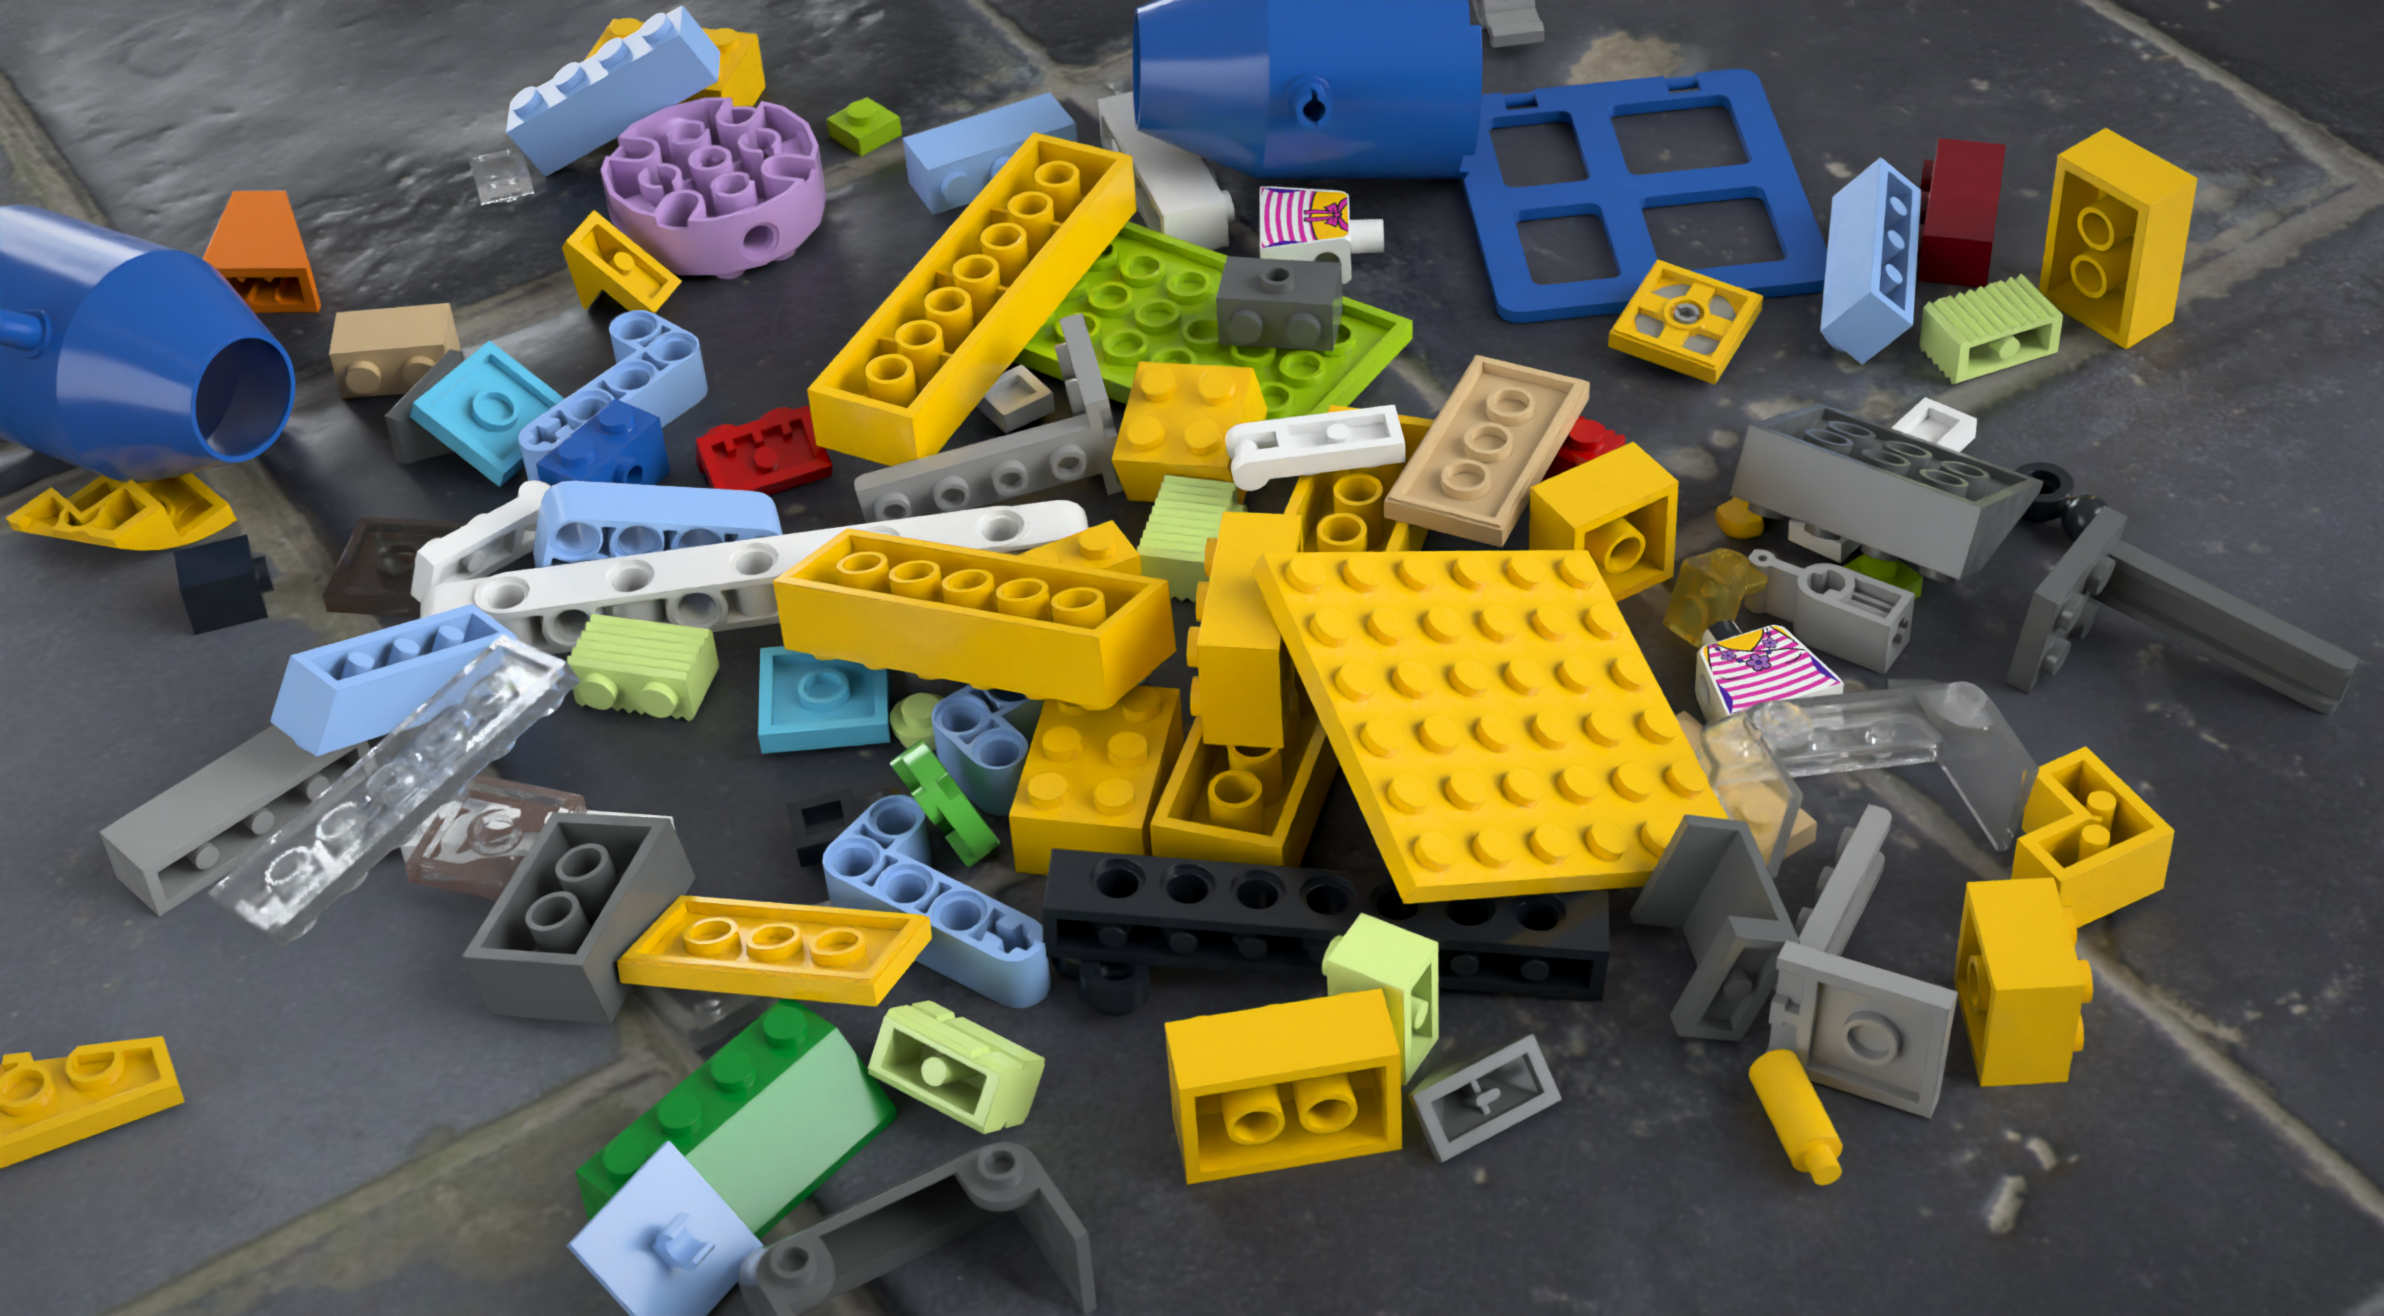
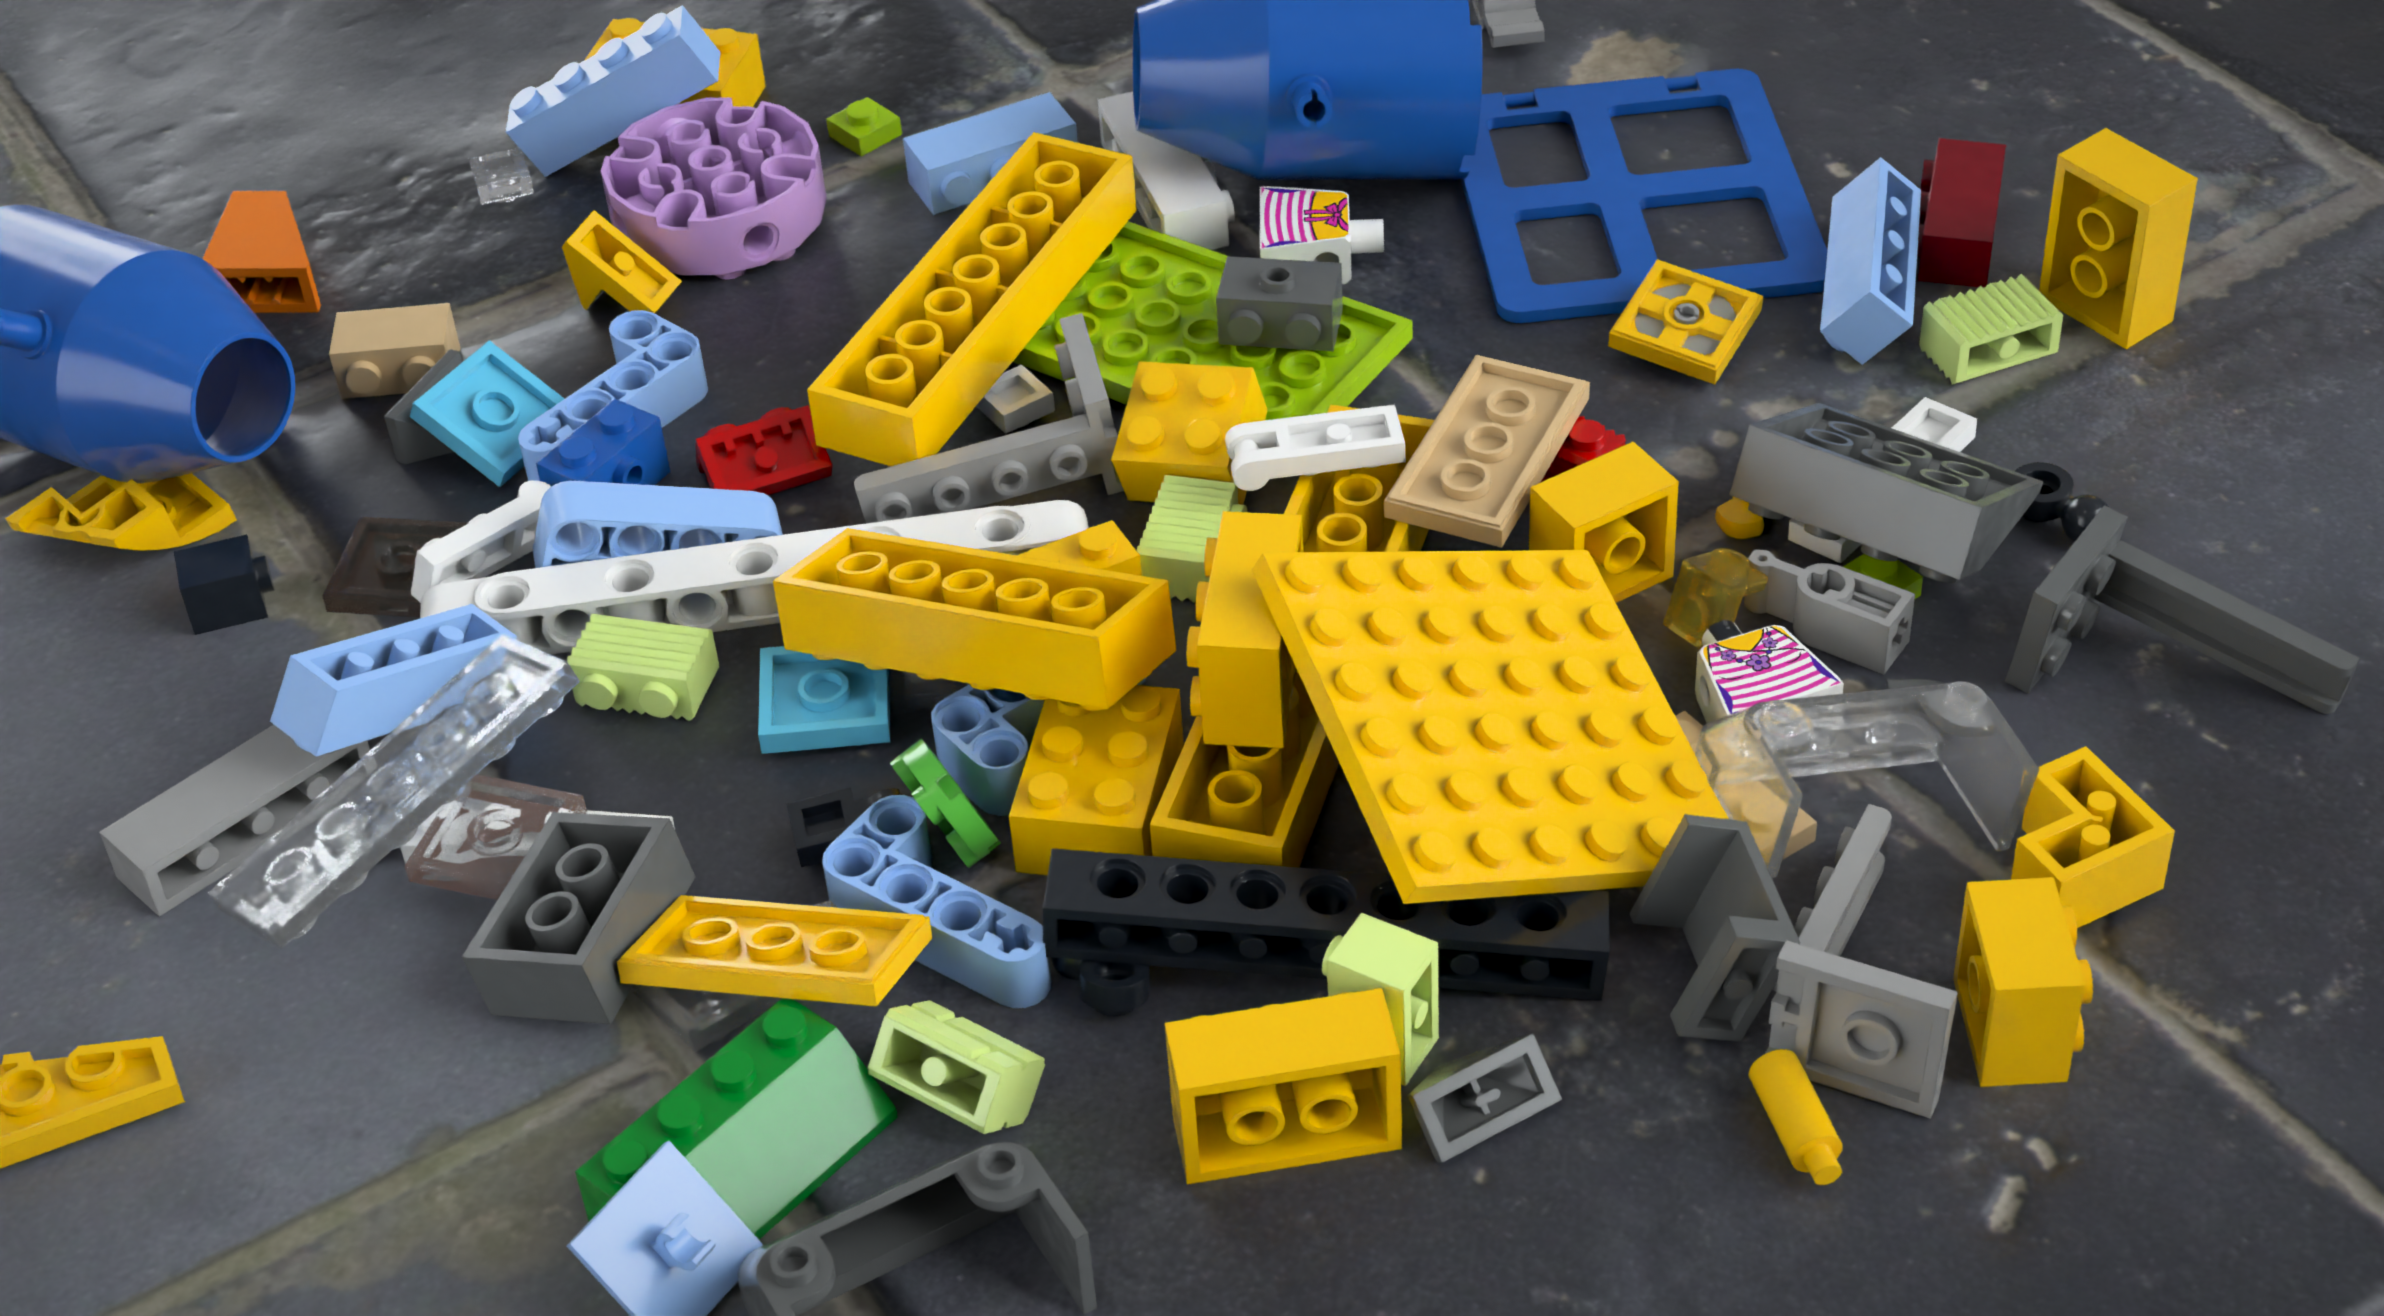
yellowish green plate [890,693,944,750] -> none

